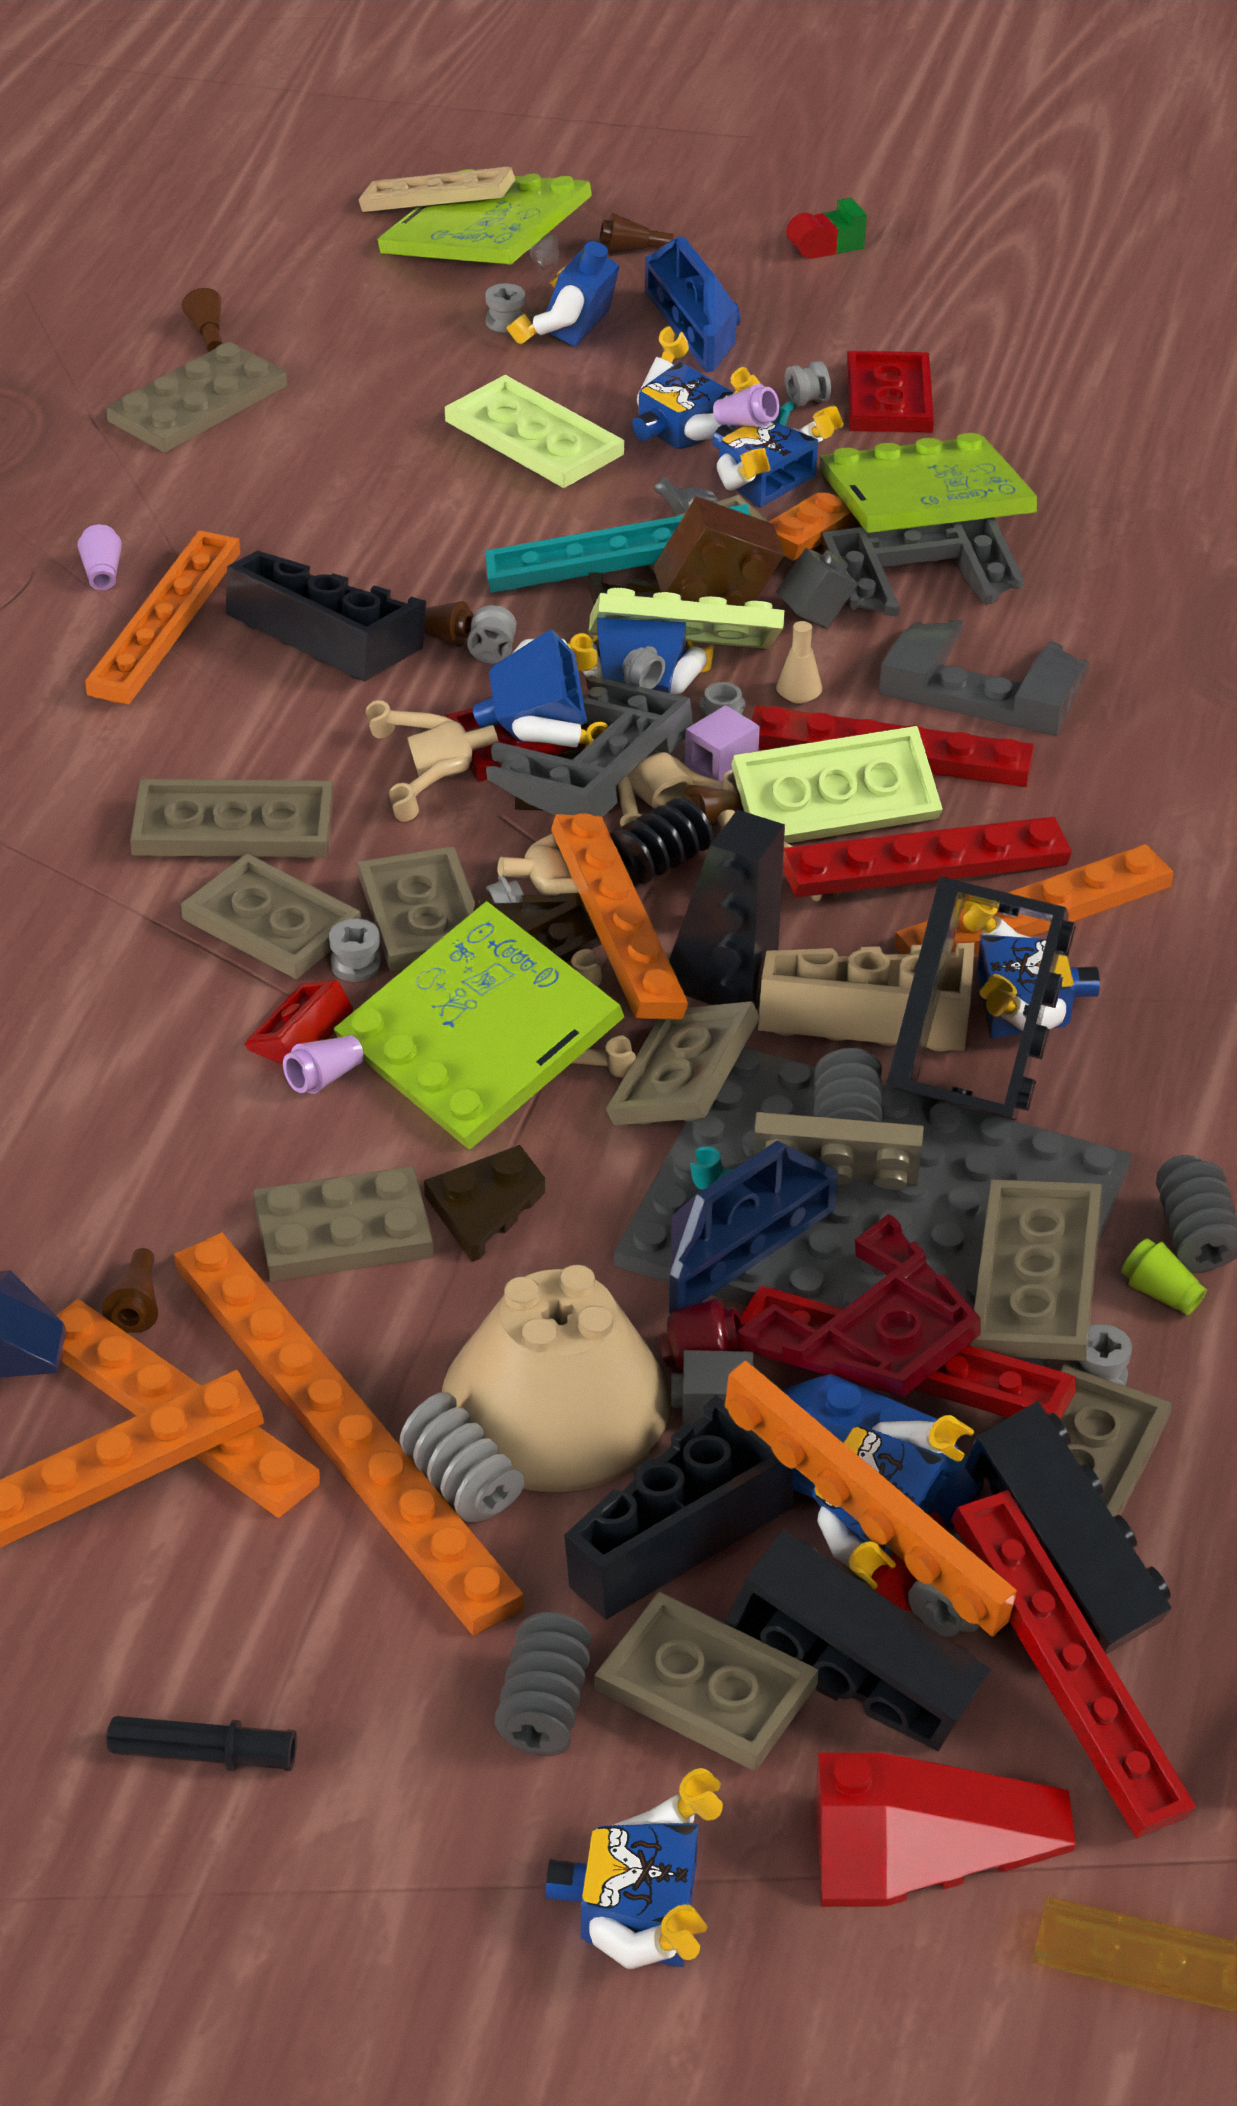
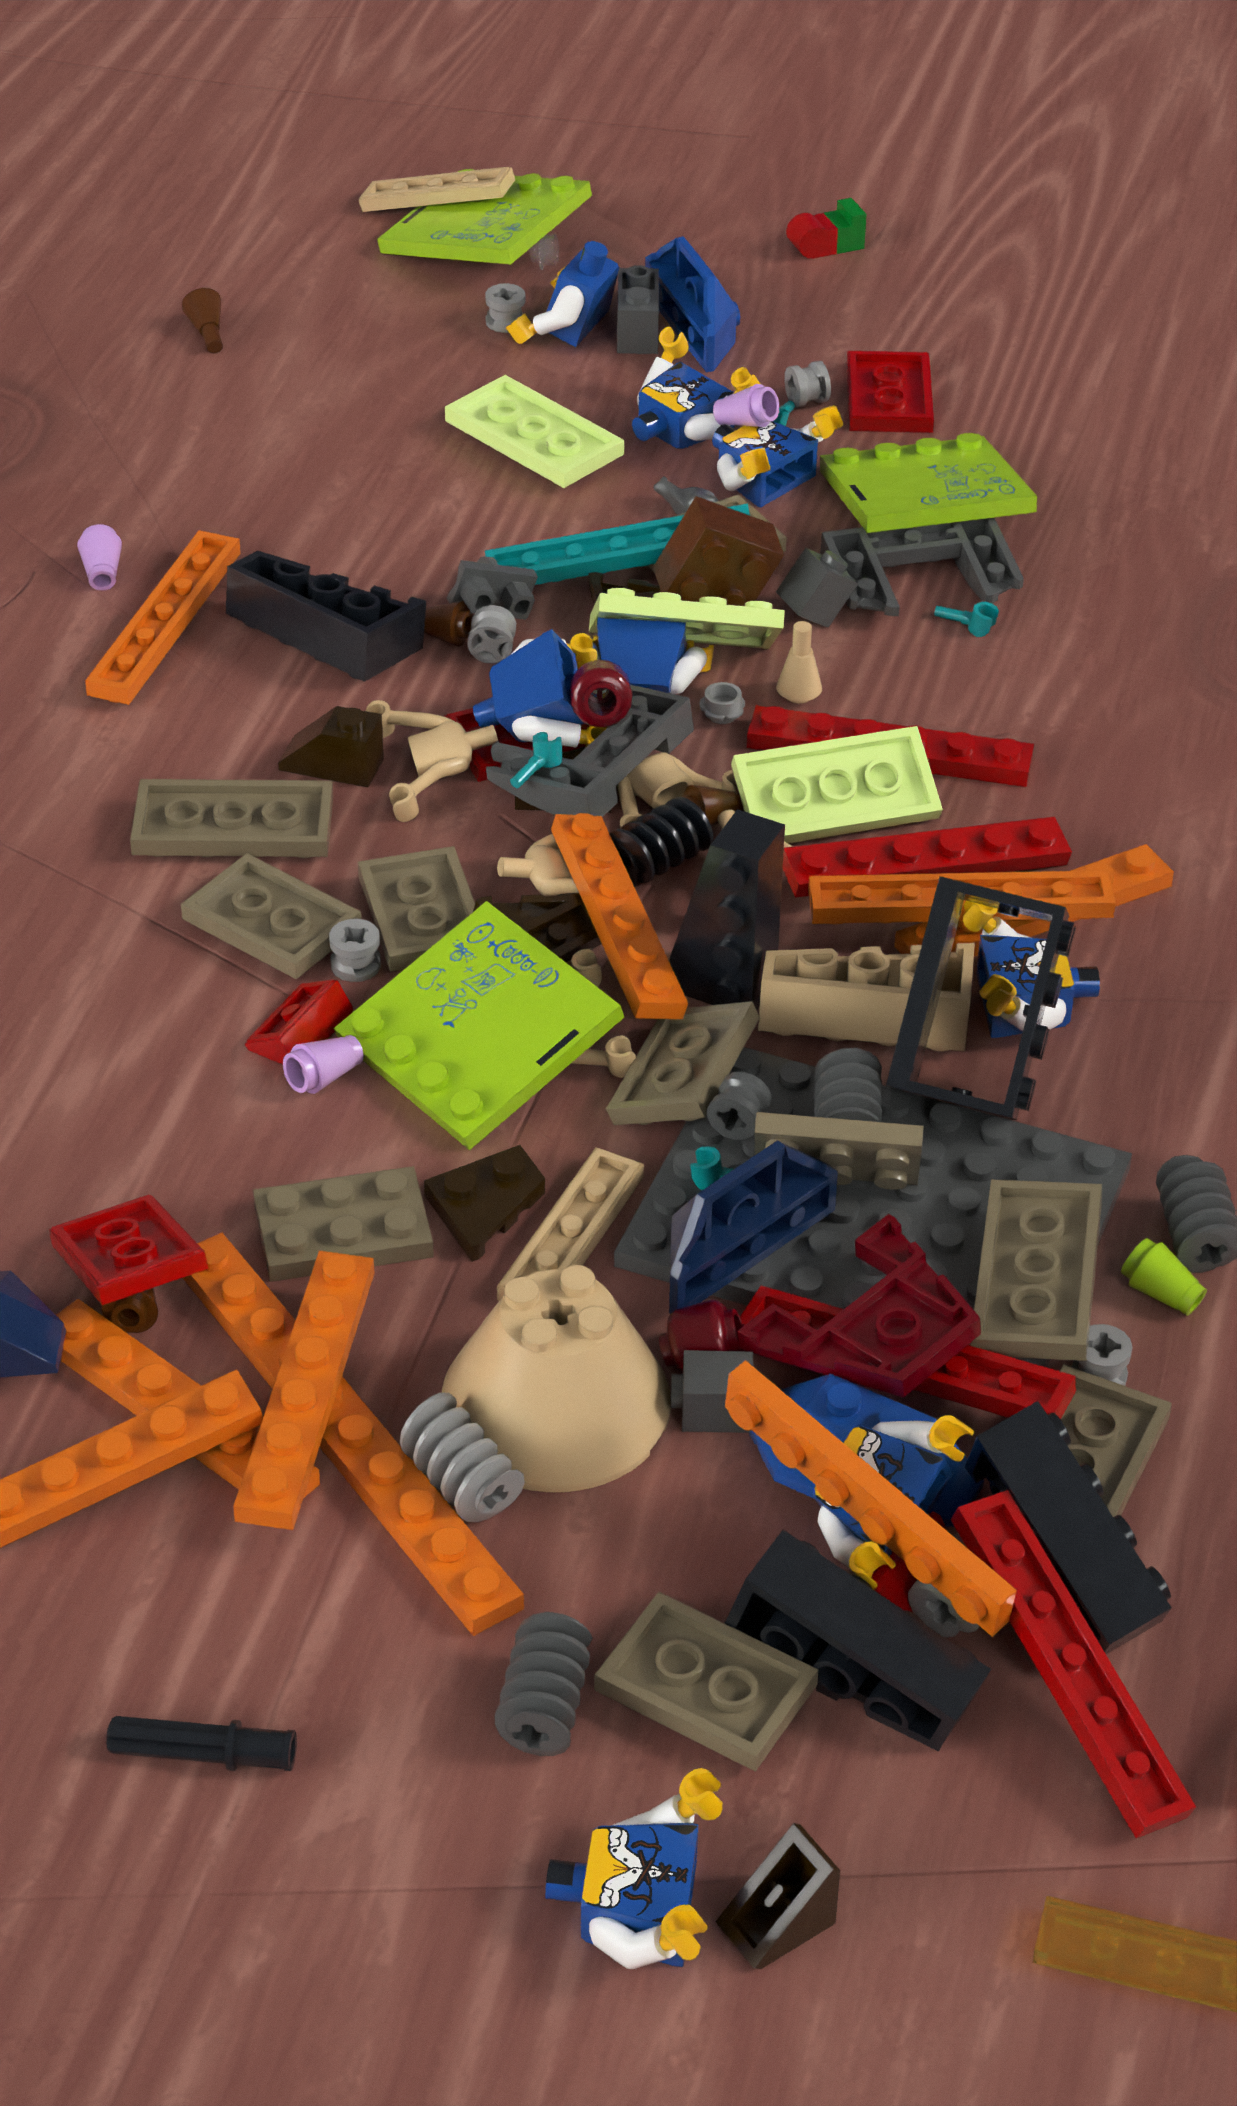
dark tan plate [106,341,287,453] -> none
light grey plate [486,876,524,903] -> none
black wedge [564,1395,794,1620] -> none
reddish brown cone [600,212,674,252] -> none
light grey plate [622,646,665,689] -> none
lavender brick [685,705,760,782] -> none
orange plate [769,492,854,561] -> none
red wedge [815,1752,1076,1907] -> none
dark grey wedge [879,620,1089,736] -> none
none -> red tile [49,1194,209,1305]
none -> orange plate [233,1250,375,1530]
none -> dark brown slope [278,706,384,788]
none -> dark grey hips [447,556,538,620]
none -> tan tile [497,1147,644,1301]
none -> teal hand [510,732,562,788]
none -> dark red head [569,660,633,728]
none -> dark grey slope [617,265,659,354]
none -> dark grey wheel [707,1072,772,1140]
none -> dark brown slope [715,1823,840,1969]
none -> orange plate [808,870,1116,925]
none -> teal hand [934,602,999,637]

